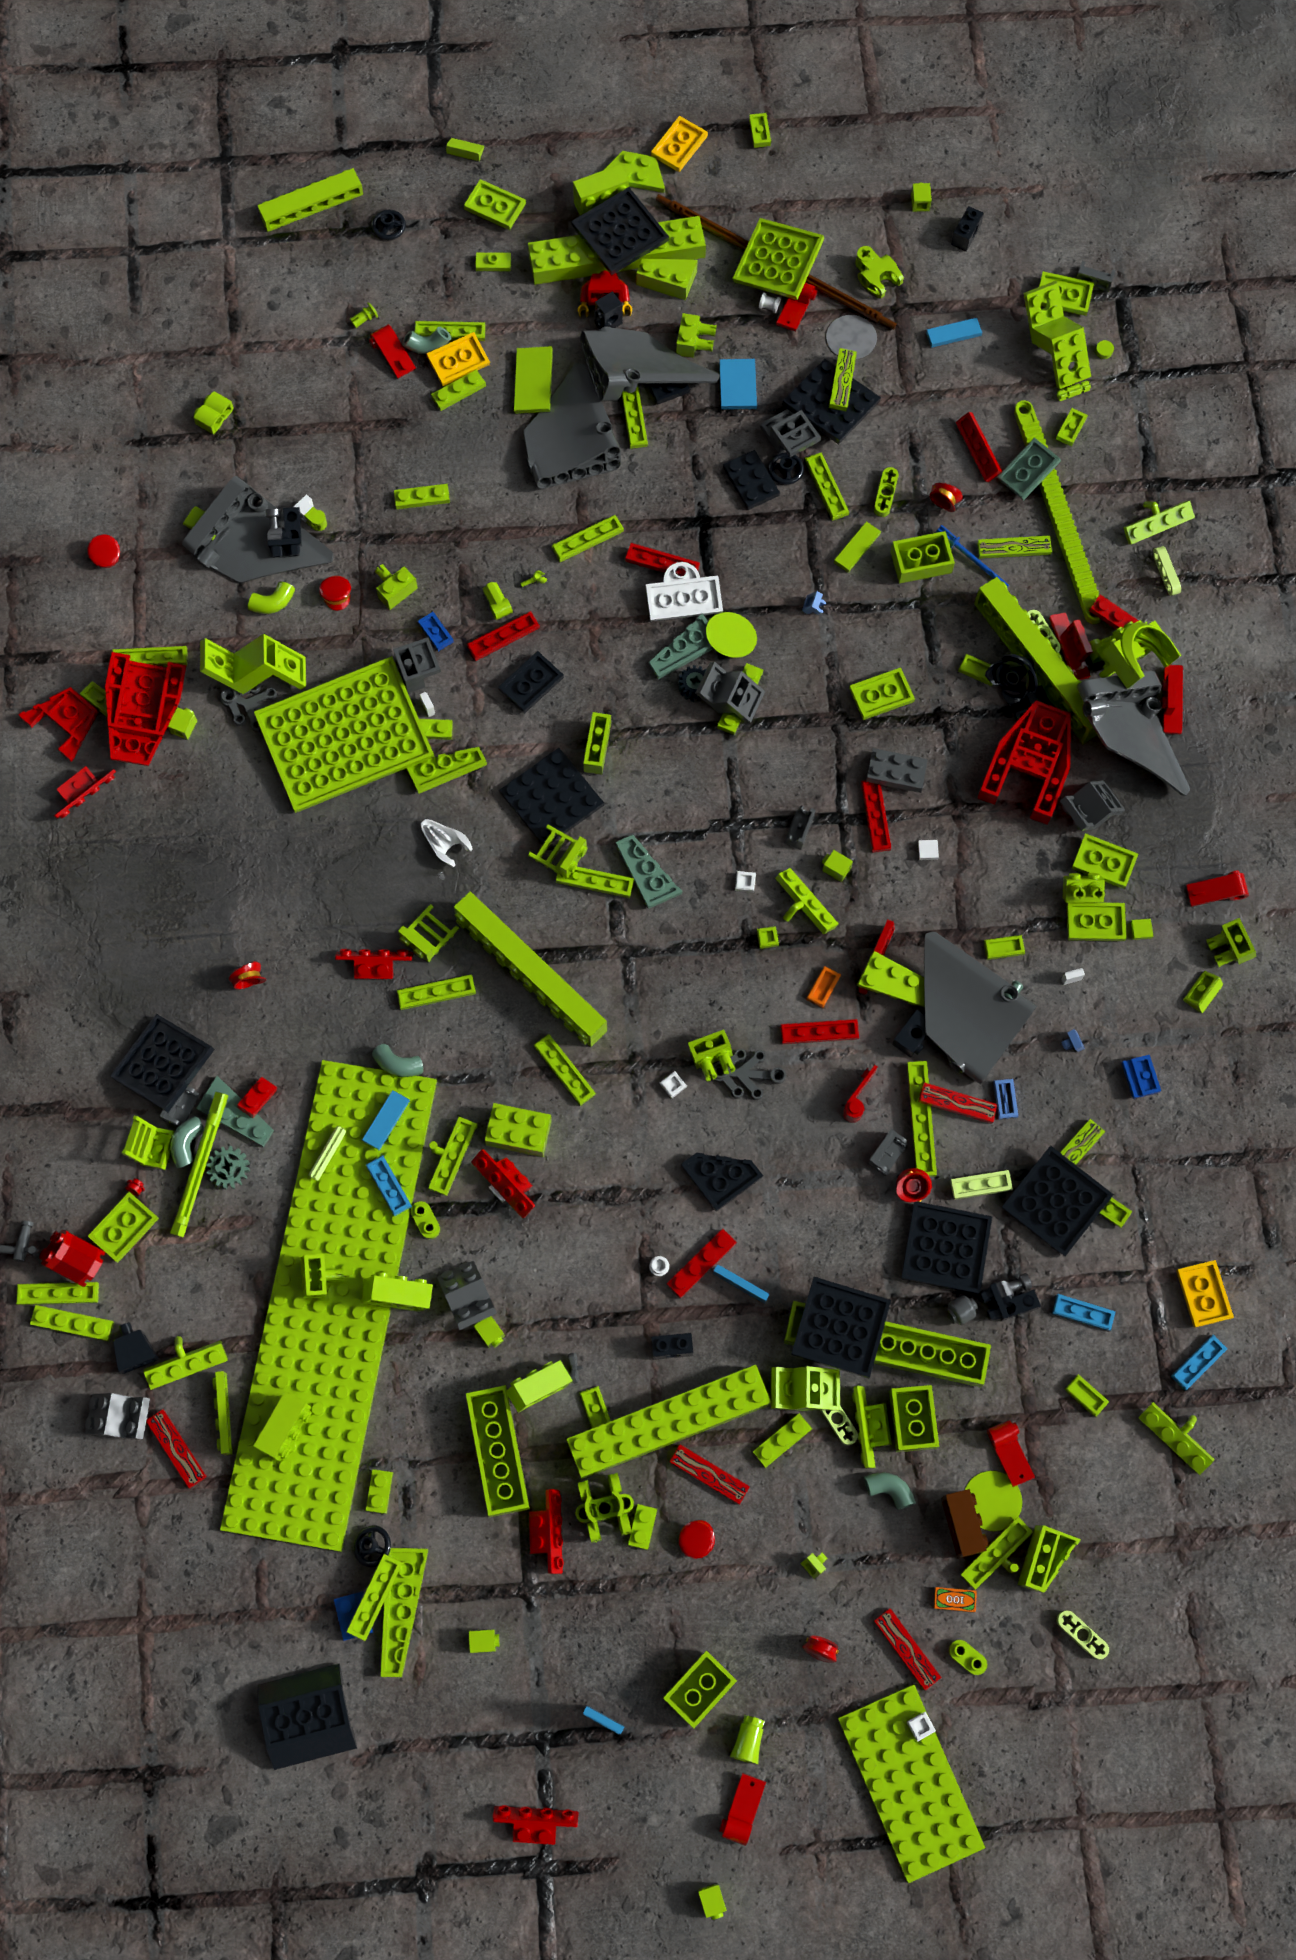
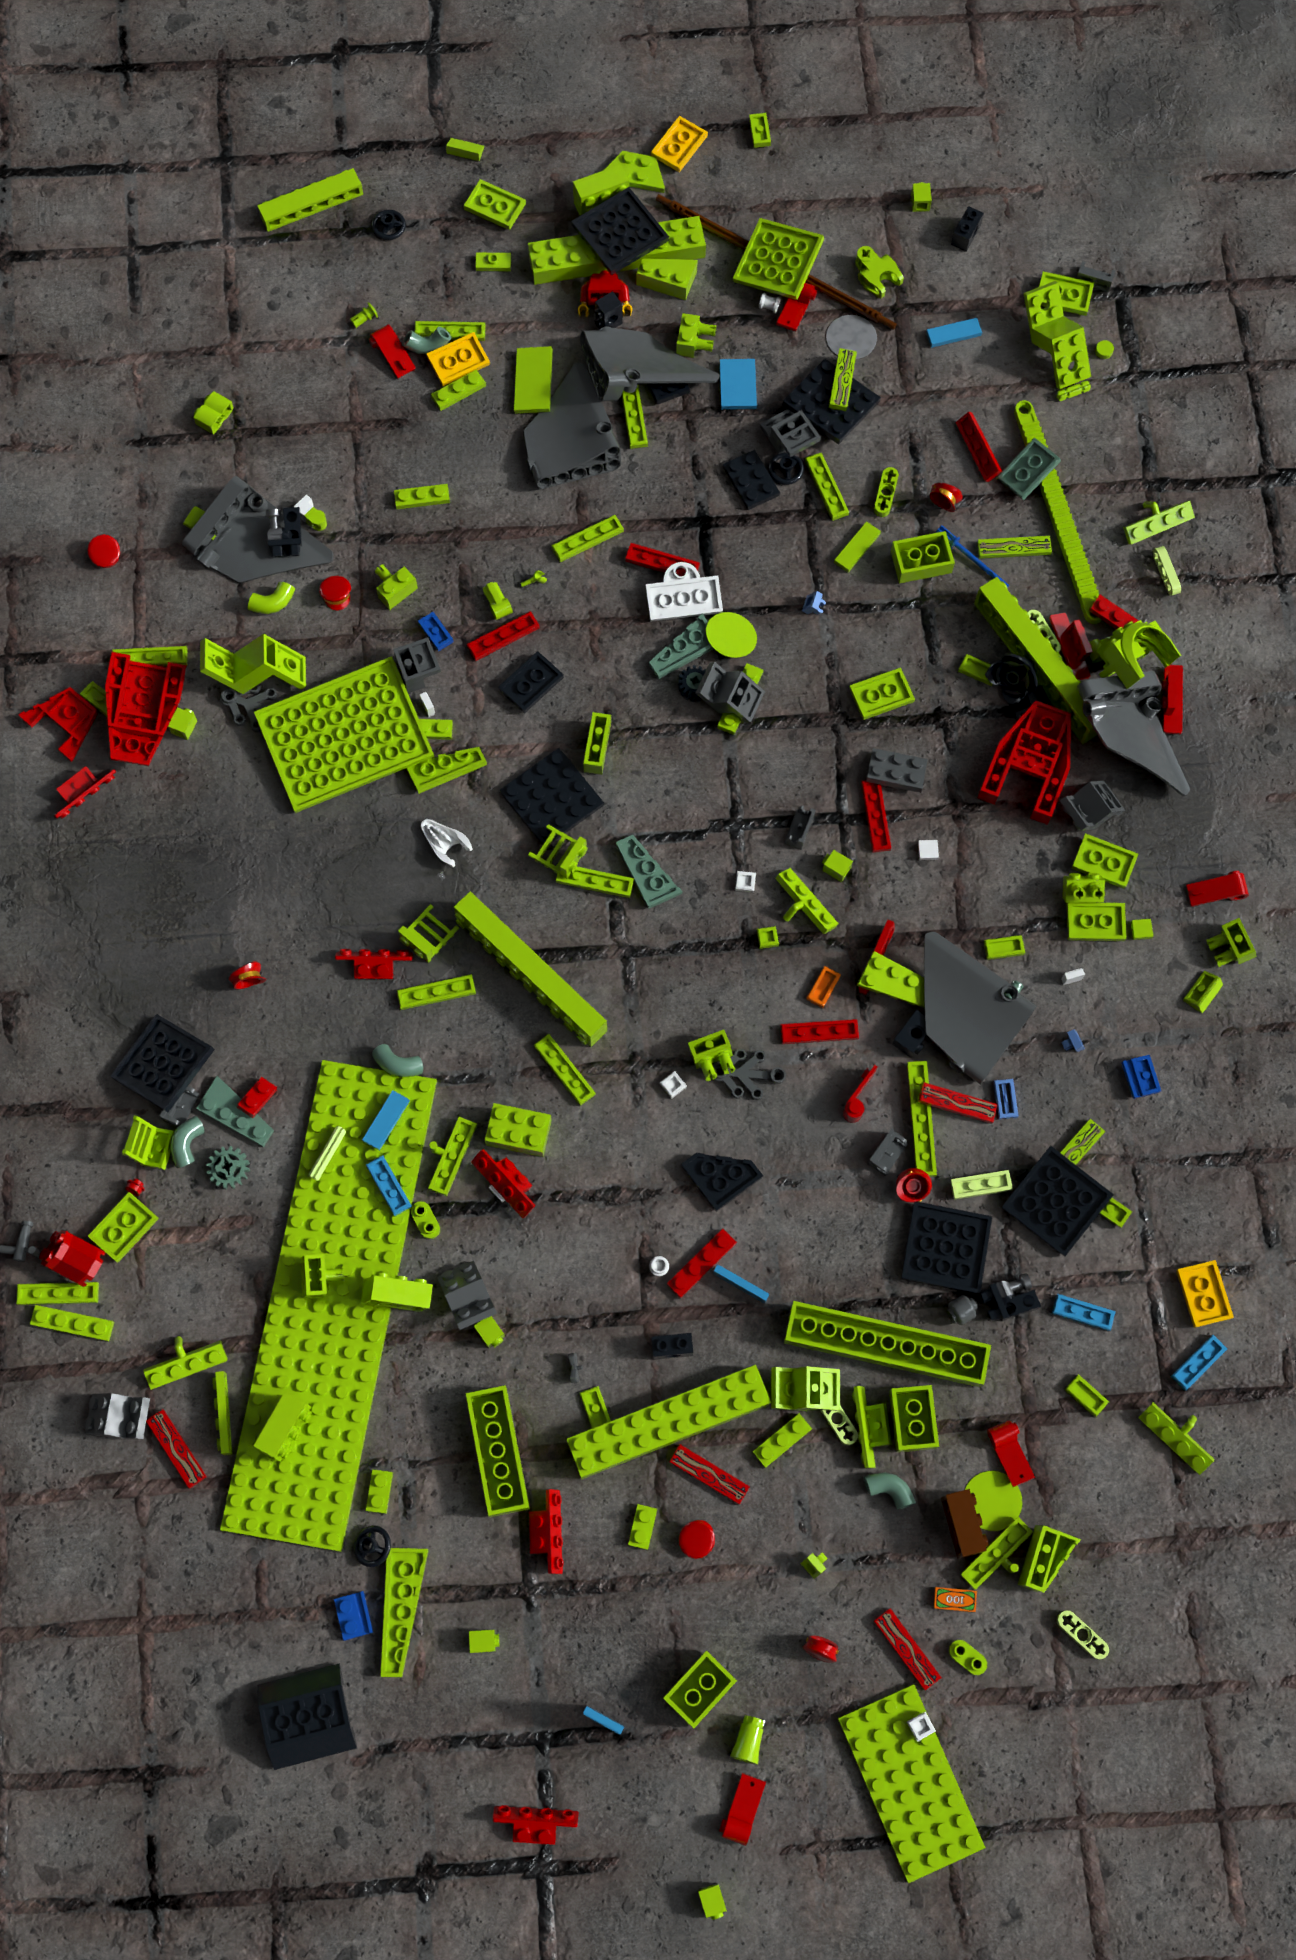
black torso [113,1322,159,1374] -> none
lime piece [170,1092,229,1237] -> none
lime plate [346,1554,402,1641] -> none
lime brick [506,1360,573,1413] -> none
lime piece [575,1473,634,1543] -> none
black plate [791,1277,891,1379] -> none
lime plate [1056,408,1088,447] -> none

